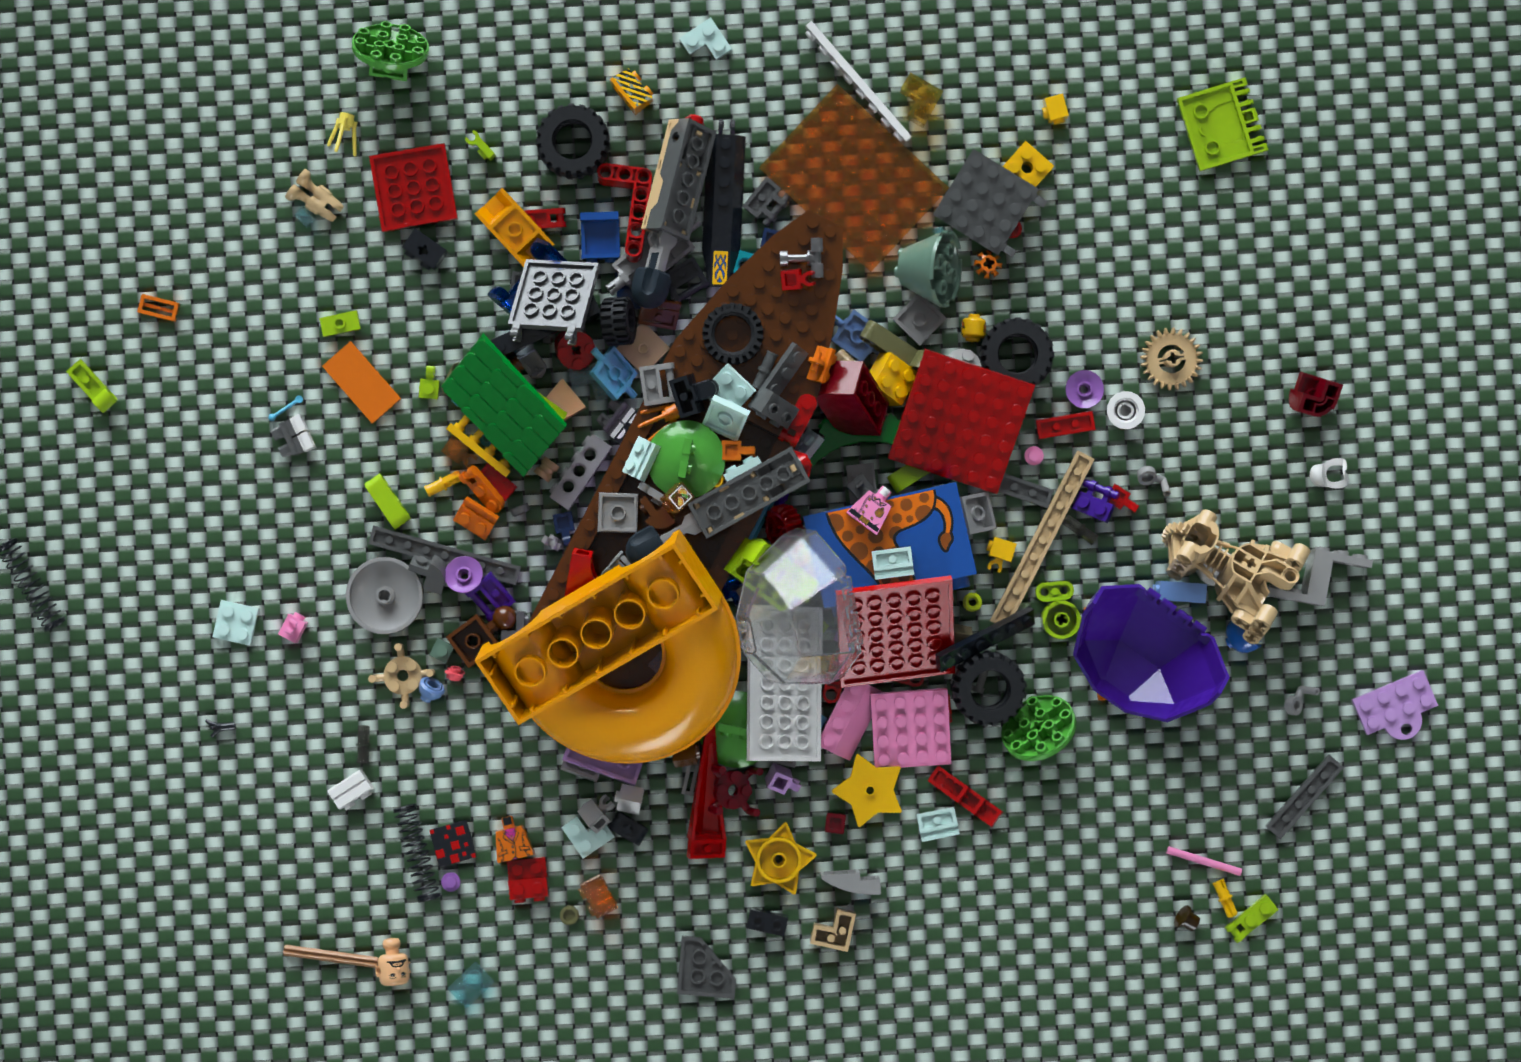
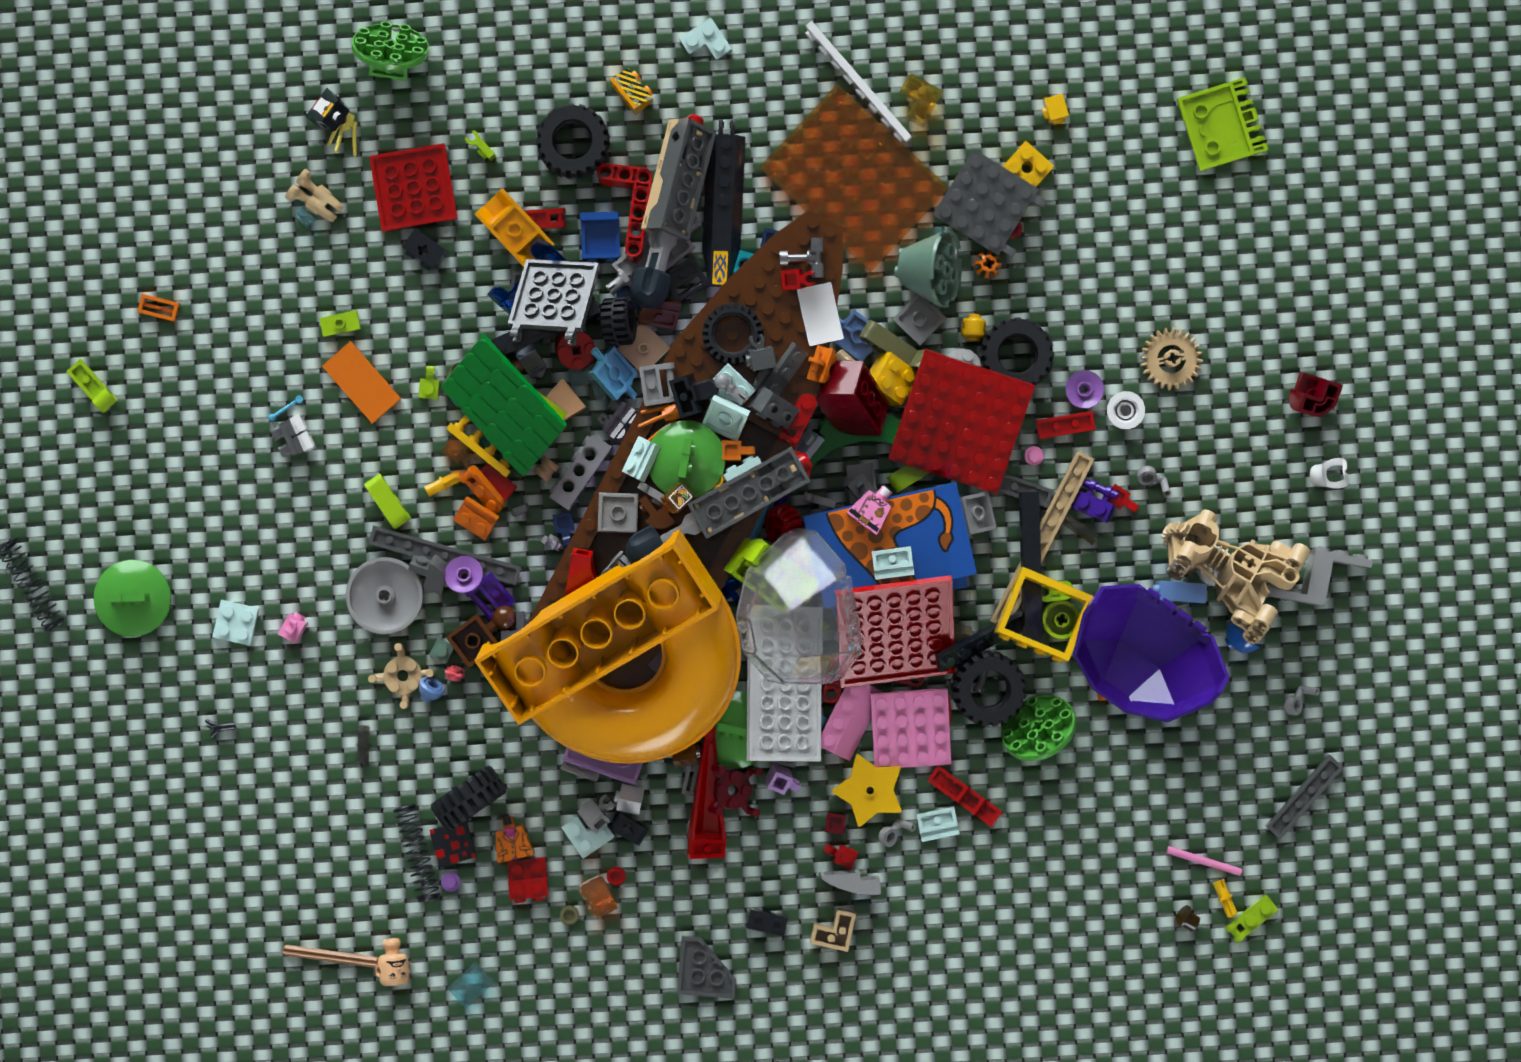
white brick [327,769,374,810] -> none
dark grey plate [742,176,792,227] -> none
yellow plate [745,822,817,895] -> none
neon yellow plate [963,593,982,612] -> none
yellow brick [986,537,1017,573] -> none
lavender plate [1351,670,1438,740] -> none
none -> bright green bracket [94,560,171,637]
none -> black torso [305,88,350,132]
none -> black tyre [431,765,507,831]
none -> red plate [607,866,626,886]
none -> light grey pin [714,374,748,406]
none -> dark grey brick [745,334,776,371]
none -> white sticker [797,282,844,346]
none -> light grey plate [803,492,836,511]
none -> red plate [823,843,859,870]
none -> light grey plate [879,819,916,847]
none -> yellow window [994,567,1093,663]
none -> black tile [1019,492,1043,644]

